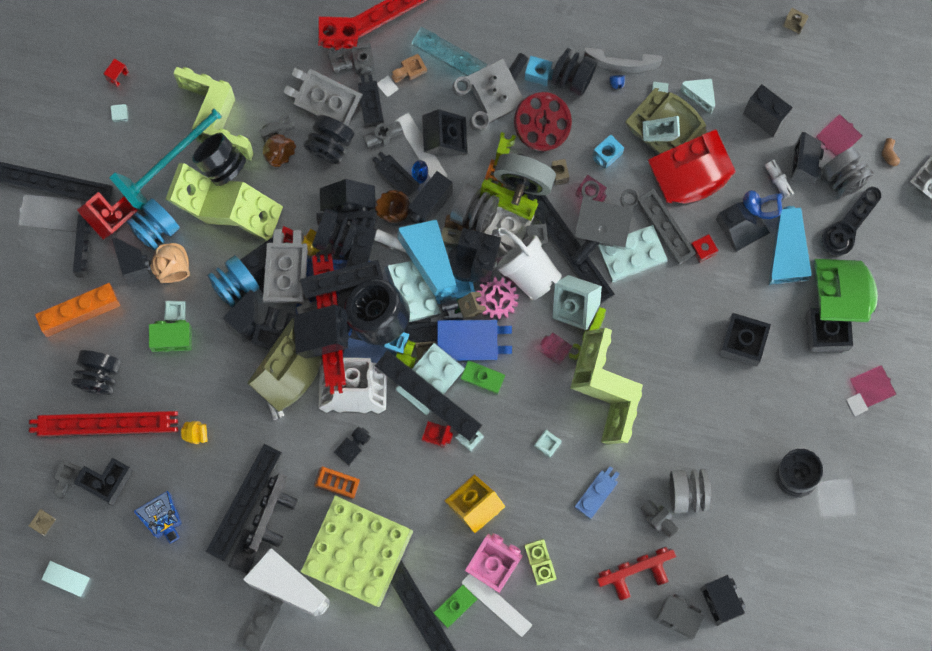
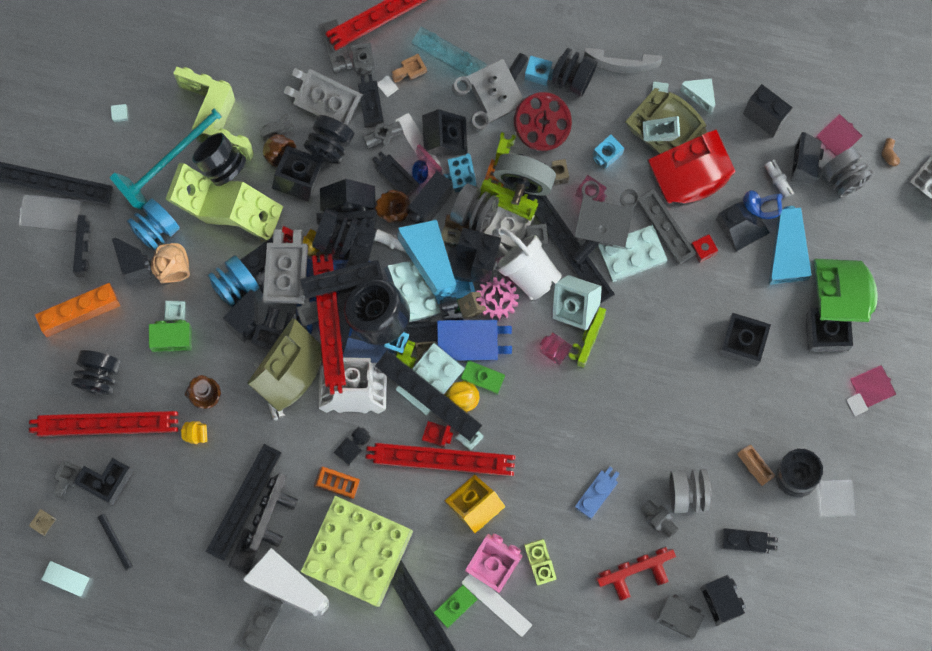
red brick [77,192,138,240] -> none
red piece [103,58,129,87] -> none
torso [134,491,182,544] -> none
black brick [294,305,349,359] -> none
red brick [318,17,358,49] -> none
light aqua tile [534,430,562,458] -> none
yellowish green bracket [570,328,643,444] -> none
blue hinge [610,75,625,90] -> none
dark tan piece [783,8,809,34] -> none
black beam [822,186,882,256] -> none
none -> black bar [97,514,133,571]
none -> reddish brown hair [185,375,221,409]
none -> black slope [272,146,324,202]
none -> red hinge [365,443,516,476]
none -> clear pink piece [416,144,443,175]
none -> medium azure piece [443,153,478,193]
none -> yellow piece [444,381,480,412]
none -> black hinge [722,528,778,554]
none -> medium nougat plate [737,444,775,486]

